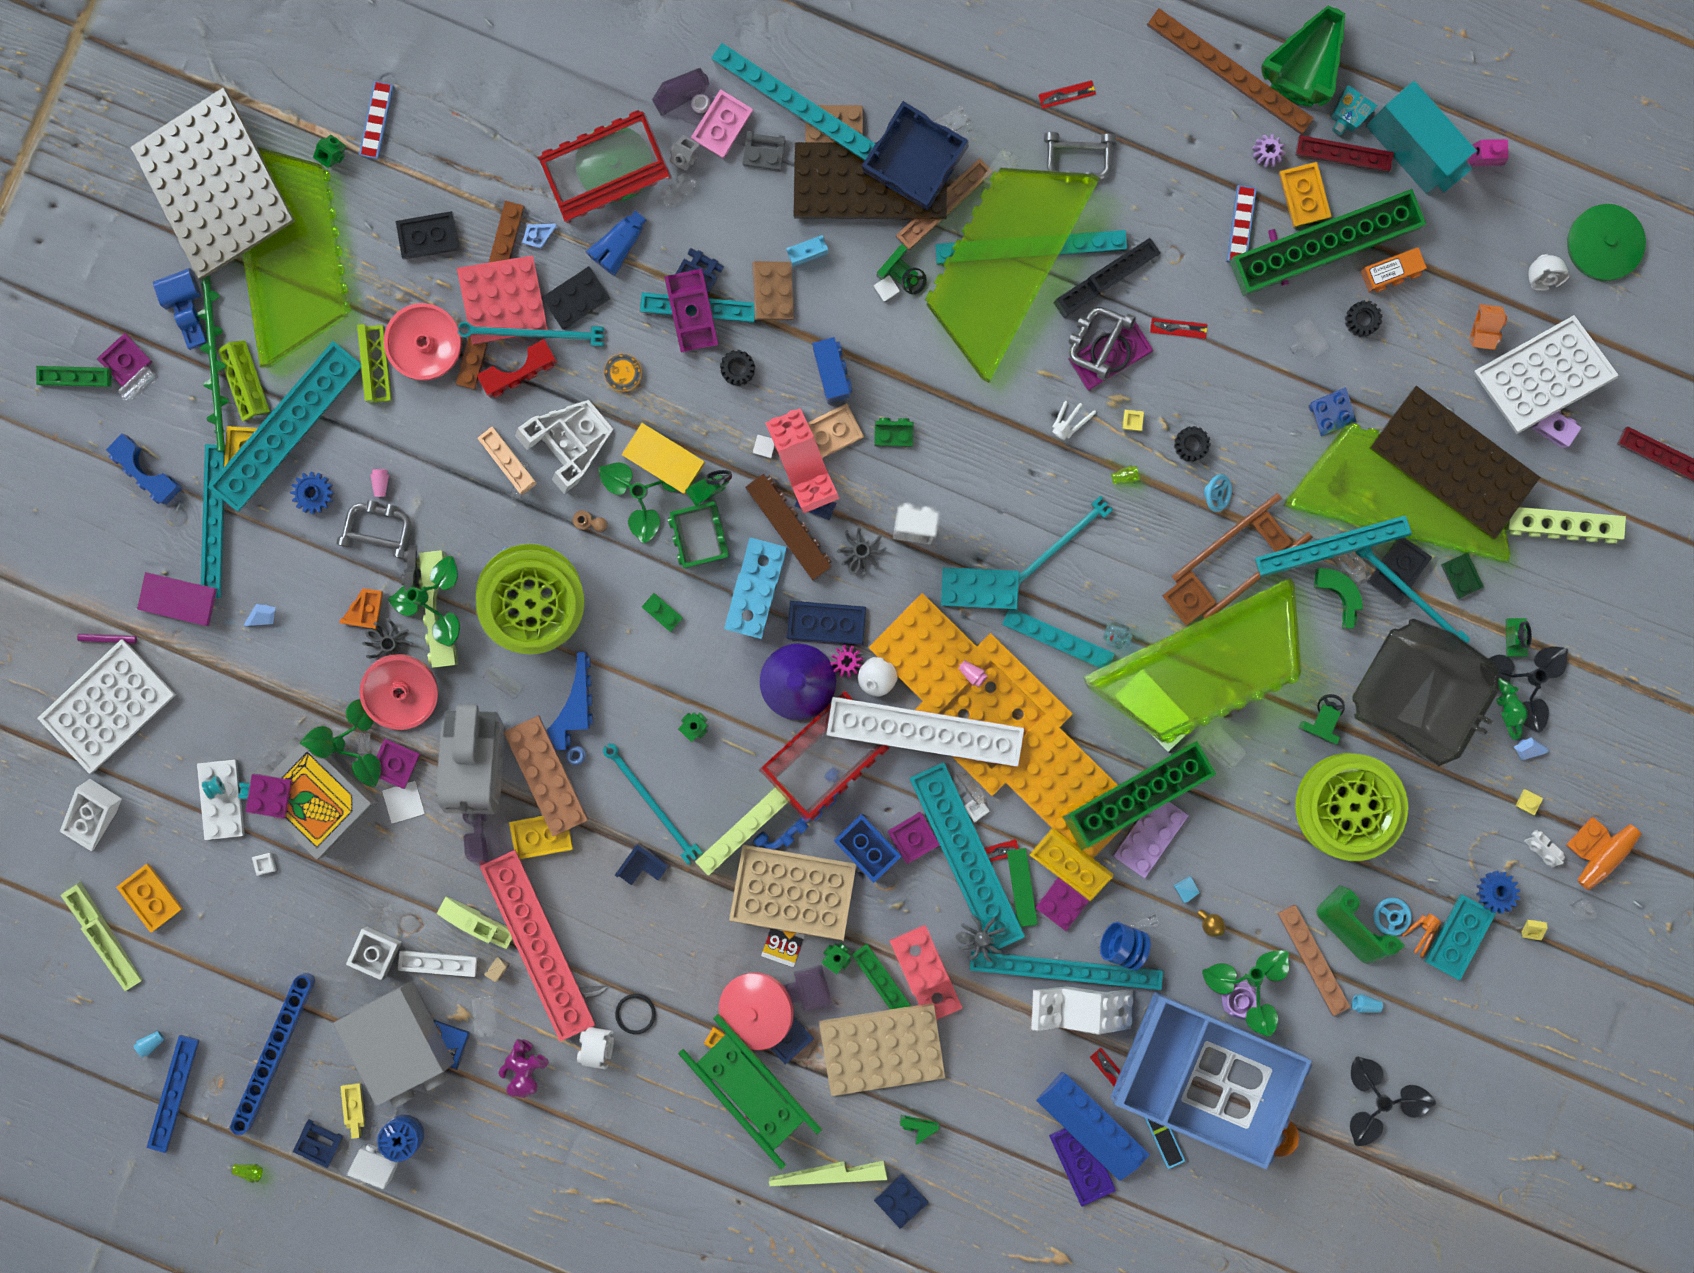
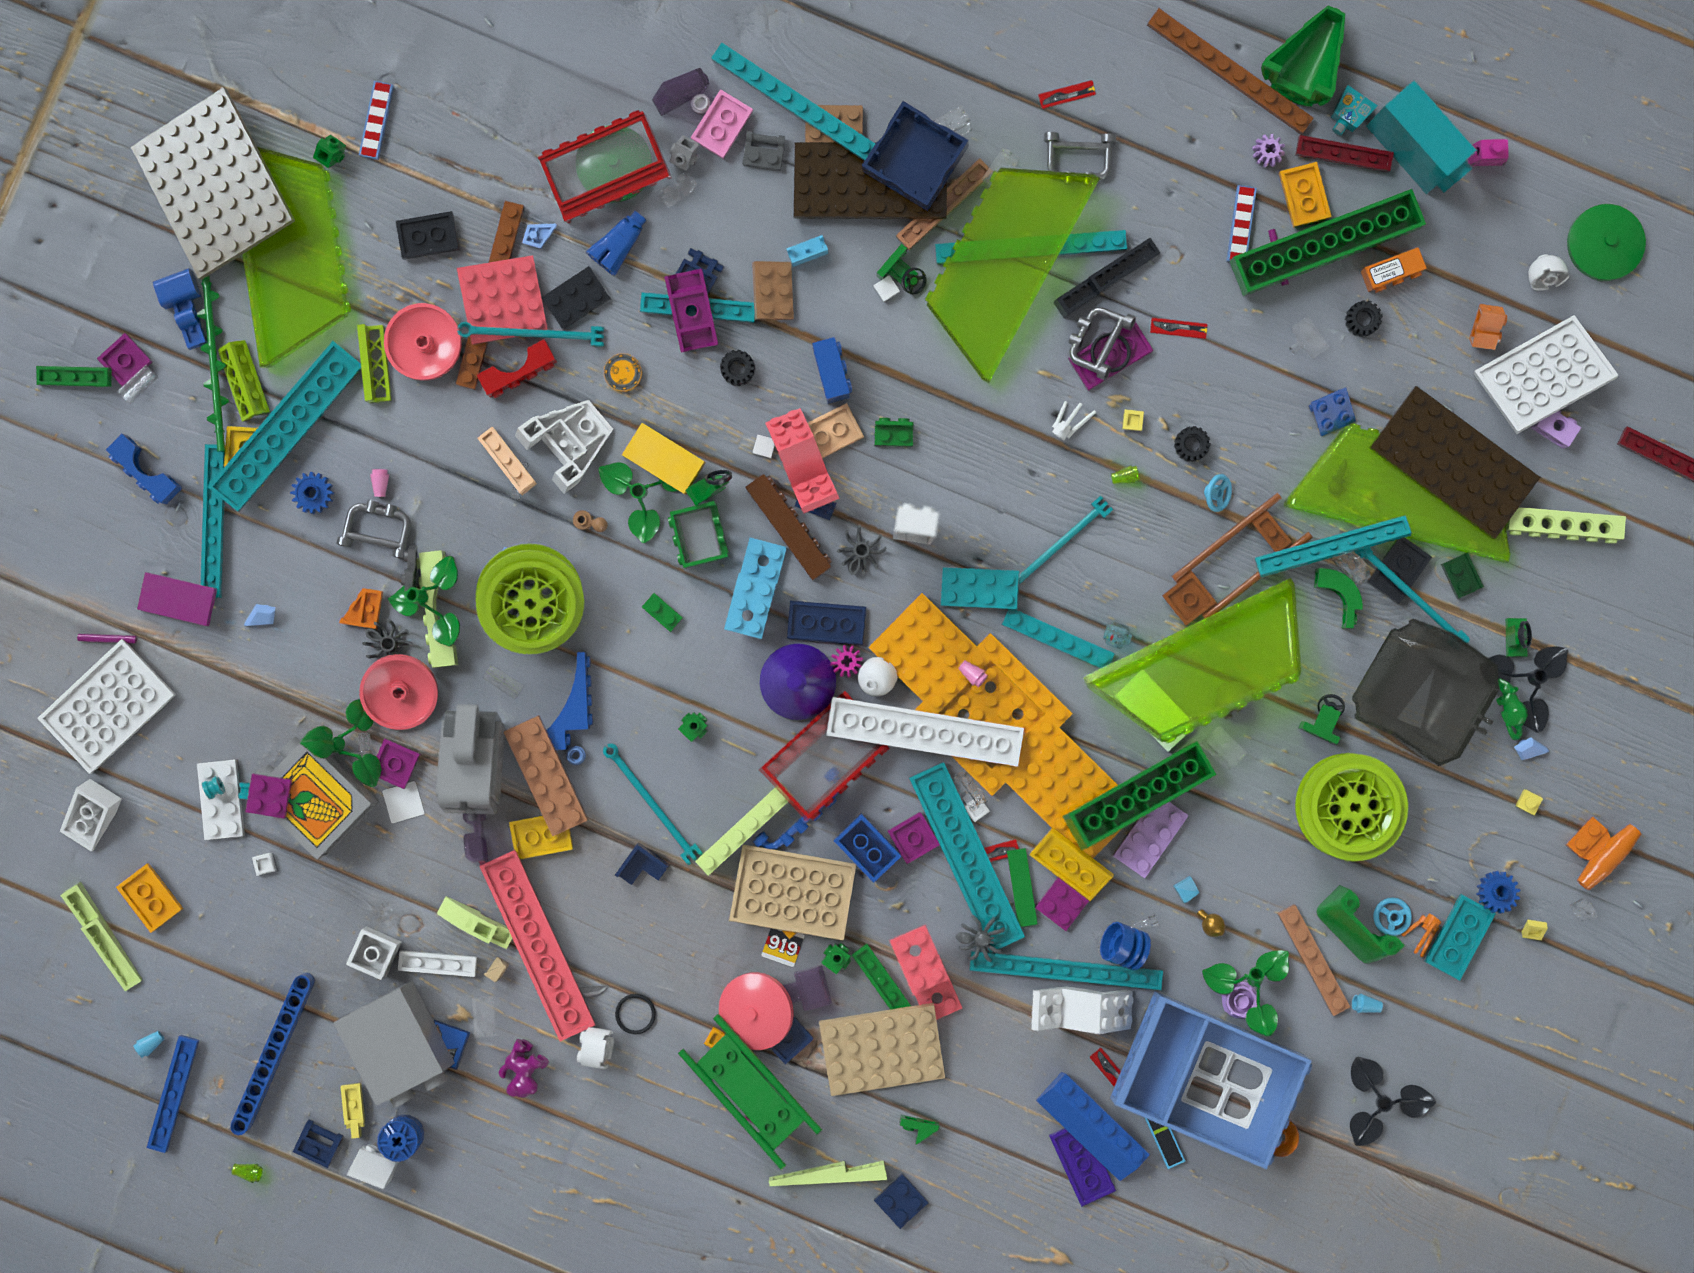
white hinge [1524,830,1565,868] -> none

